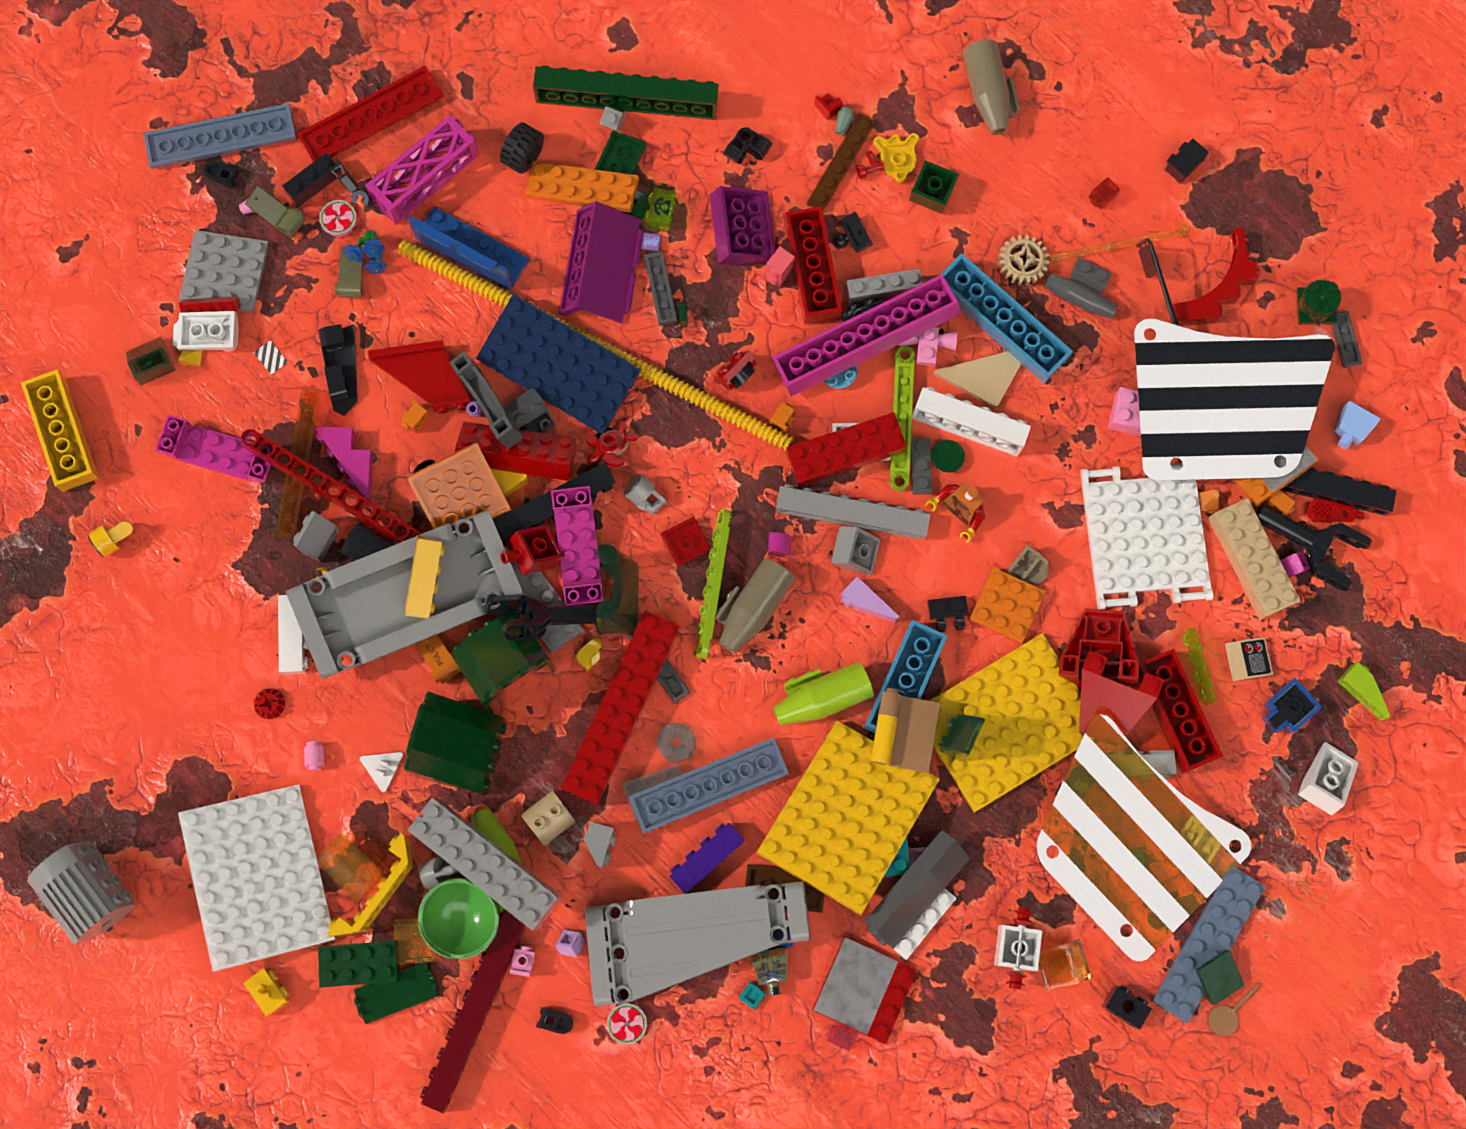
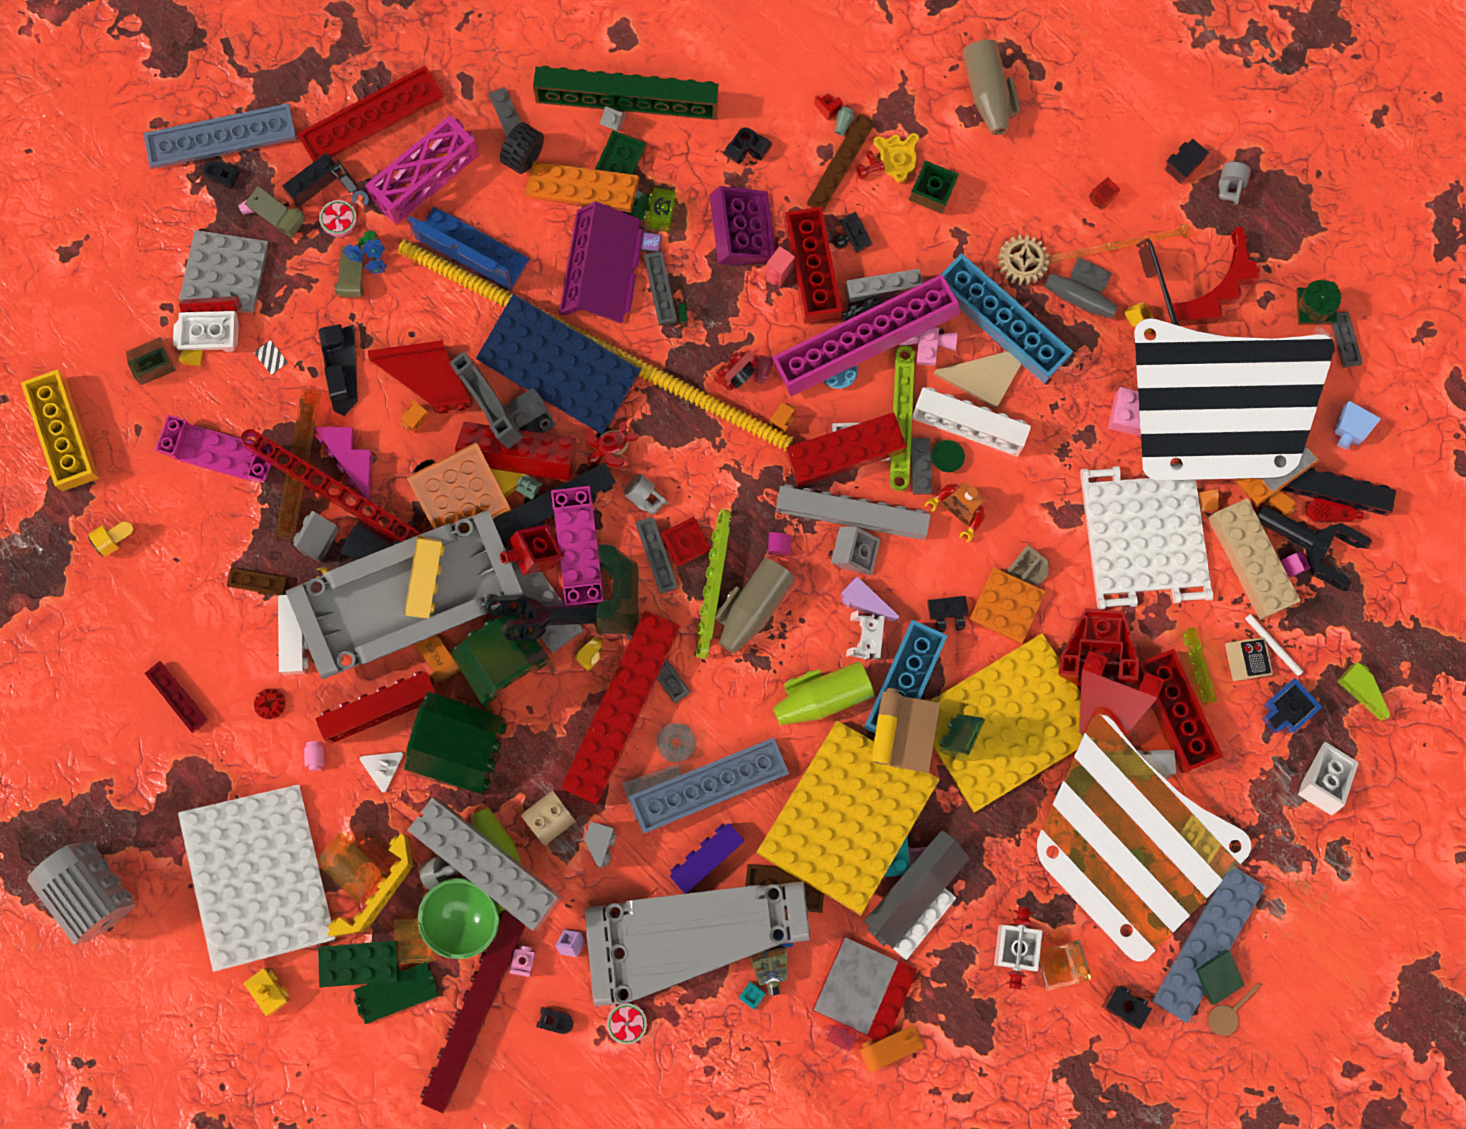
medium lavender pin [466,401,484,417] -> none
none -> dark red plate [144,661,209,734]
none -> reddish brown tile [226,568,289,596]
none -> red brick [315,670,439,744]
none -> dark grey plate [488,87,521,137]
none -> sand green arm [516,474,542,500]
none -> dark grey plate [635,517,678,595]
none -> clear pink cone [754,355,774,384]
none -> white piece [846,610,885,660]
none -> orange door [859,1025,924,1073]
none -> yellow rock [1124,302,1154,334]
none -> light grey piece [1219,161,1251,205]
none -> white bar [1245,614,1304,676]

